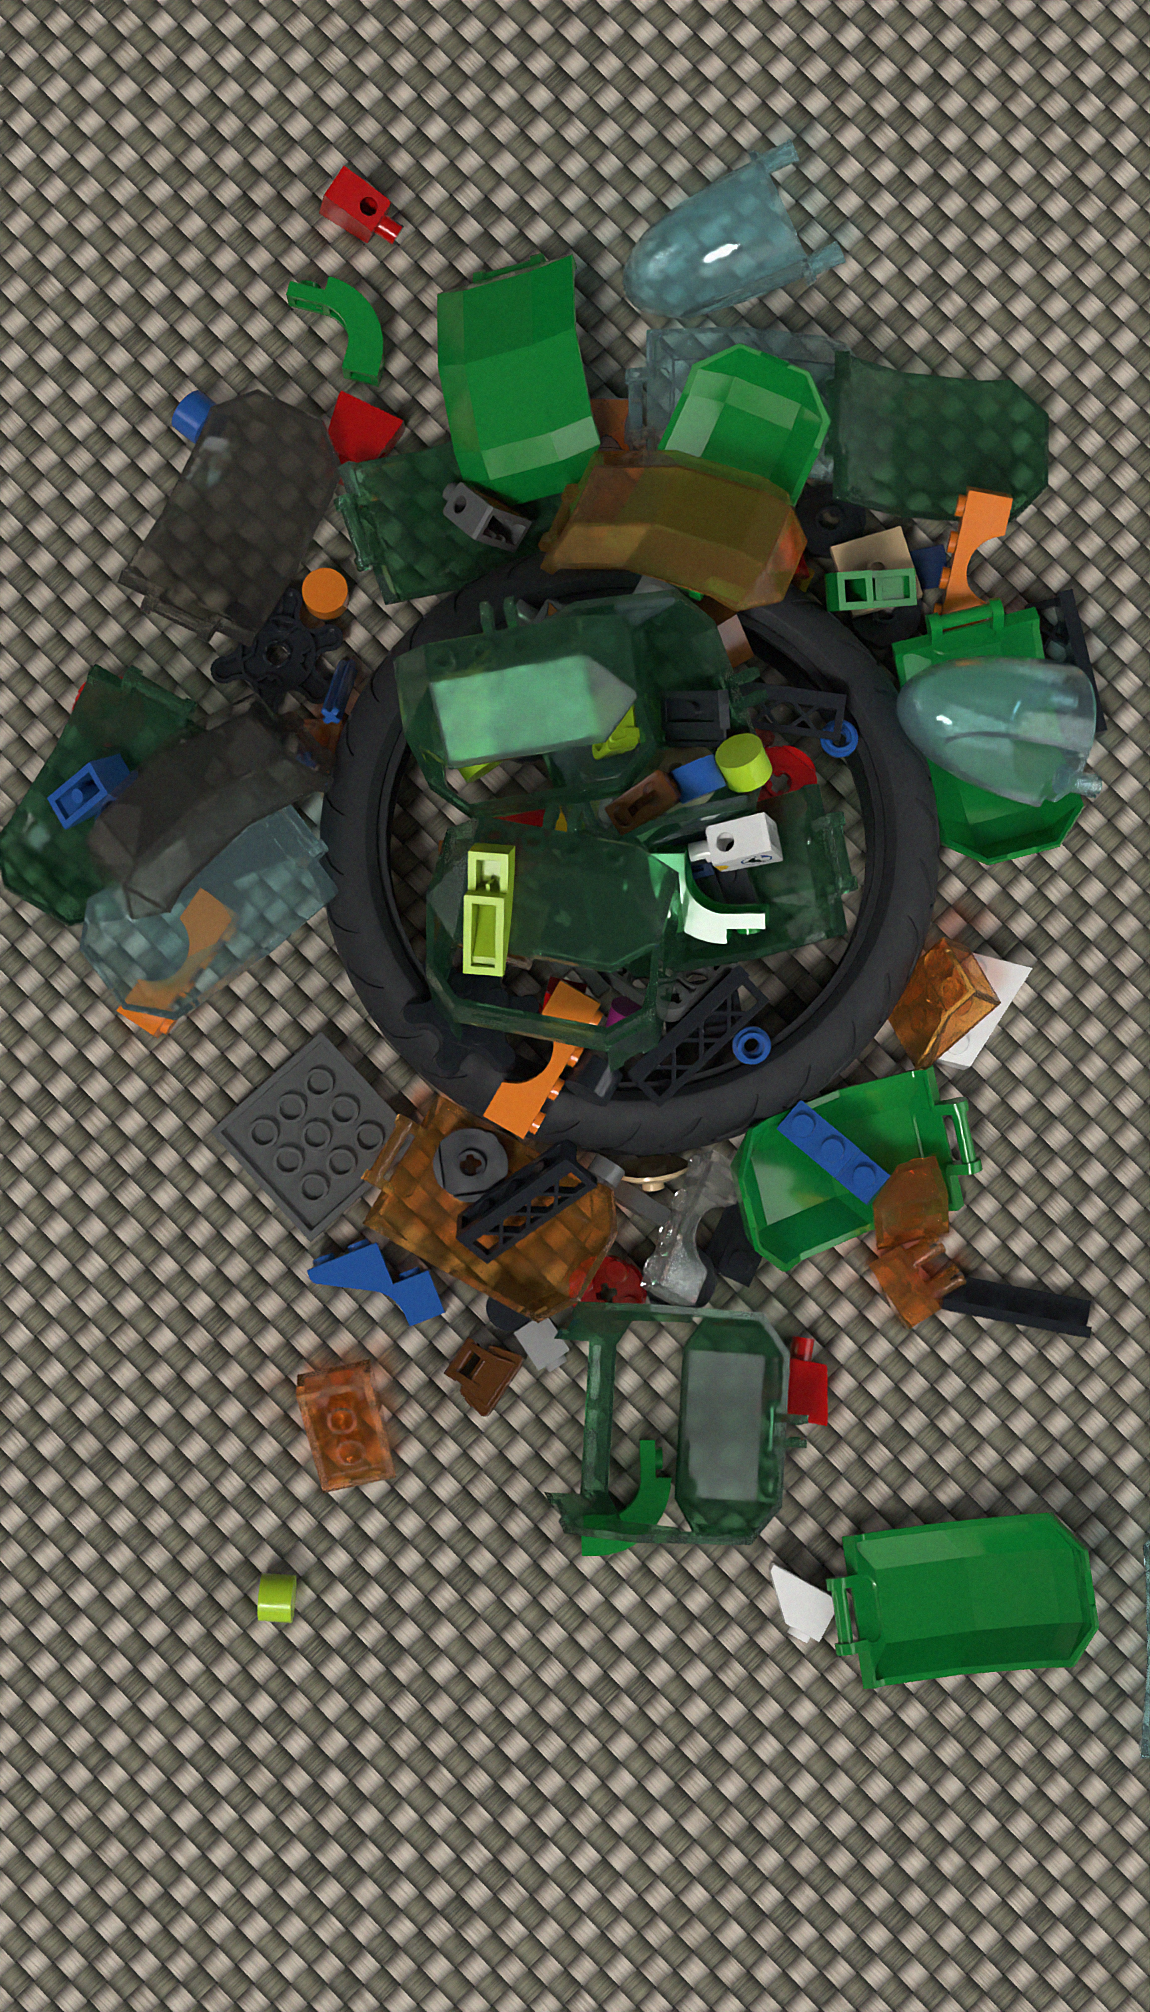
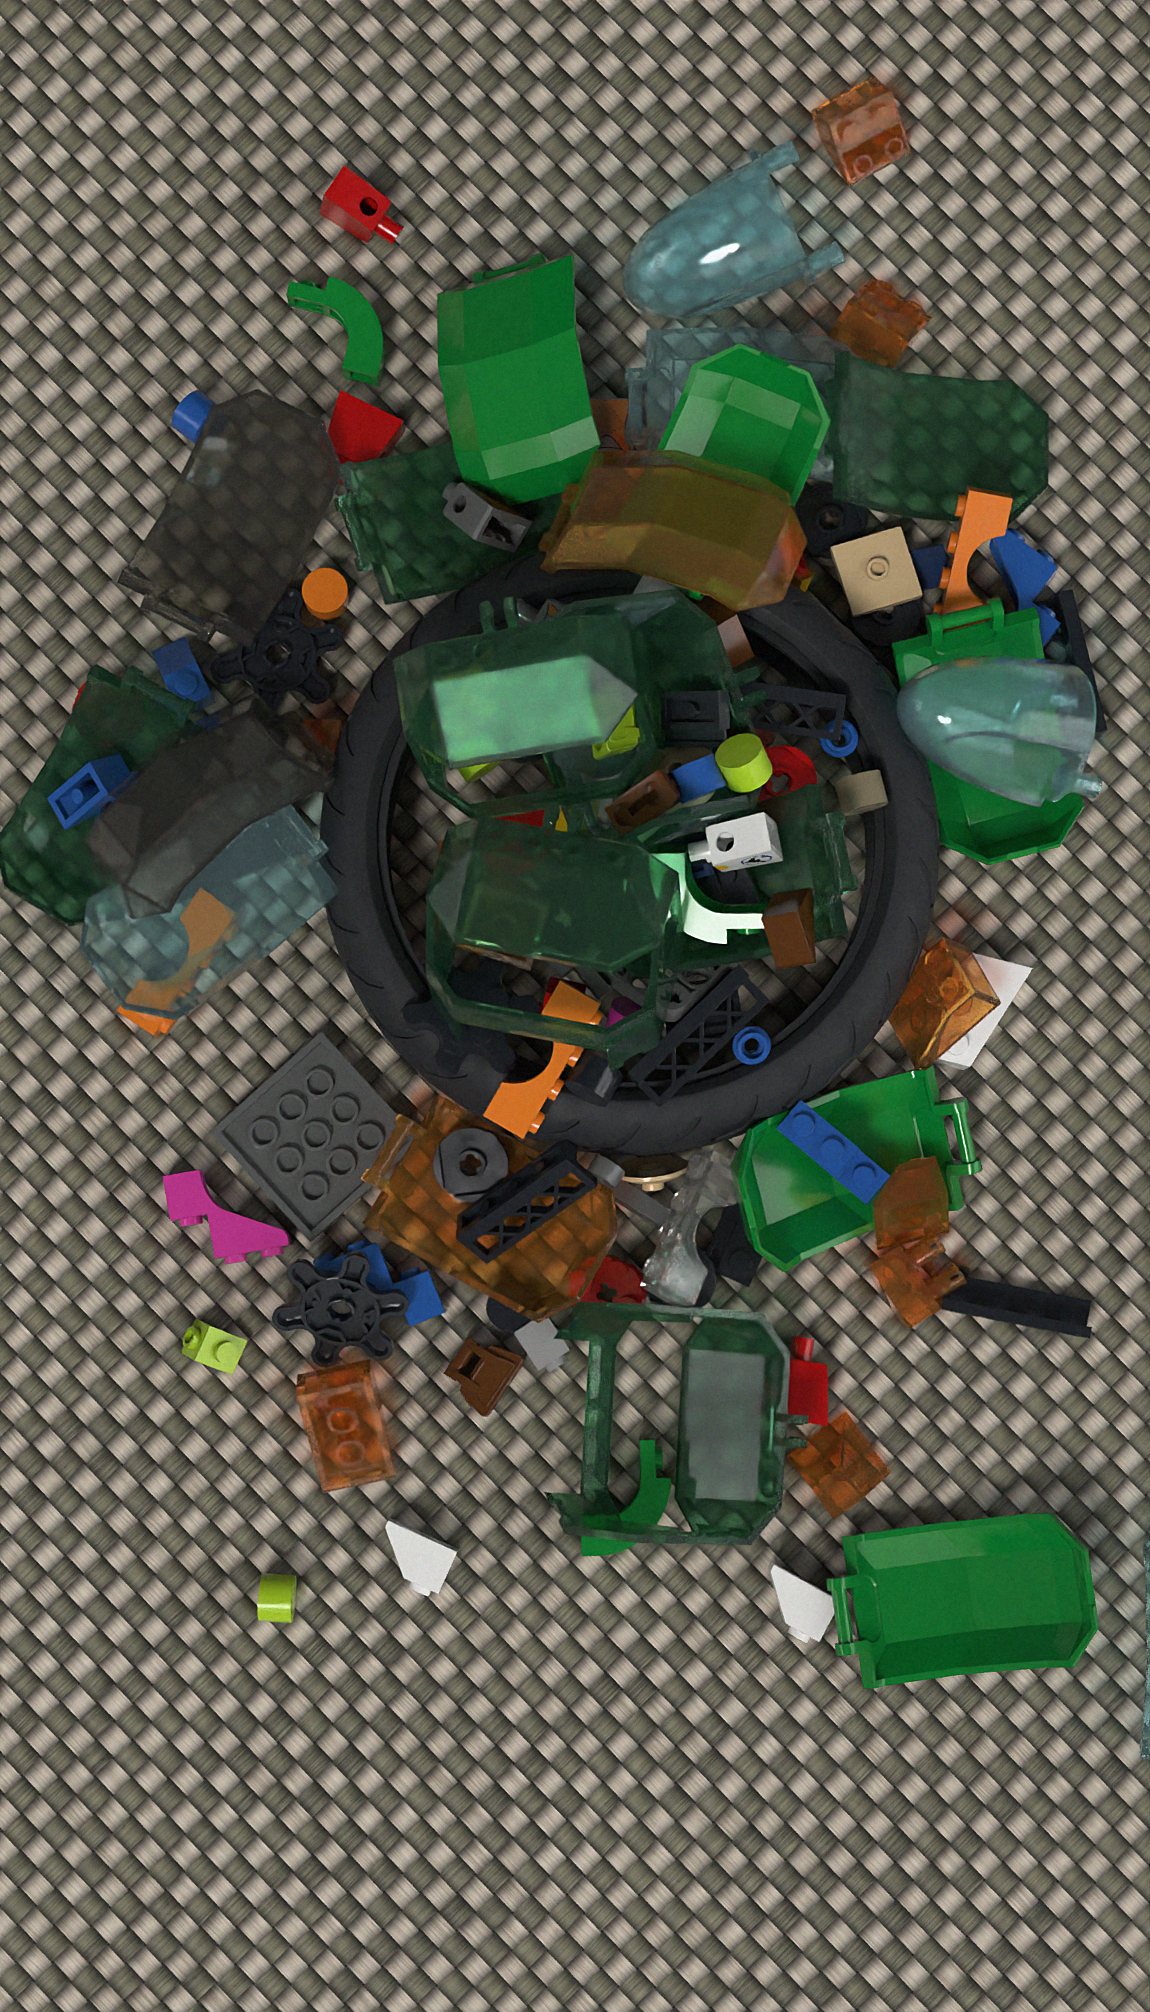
blue axle [321,659,358,724] -> none
lime slope [463,843,515,977] -> none
green arch [825,568,917,612] -> none
none -> blue slope [152,637,216,718]
none -> dark pink arch [163,1169,292,1265]
none -> lime bracket [182,1319,247,1375]
none -> black plate [272,1251,409,1368]
none -> white slope [385,1518,458,1596]
none -> reddish brown slope [761,887,816,969]
none -> clear orange slope [786,1411,891,1520]
none -> clear orange slope [811,77,912,187]
none -> clear orange slope [828,277,932,376]
none -> dark tan piece [834,770,889,816]
none -> blue arch [989,527,1061,649]

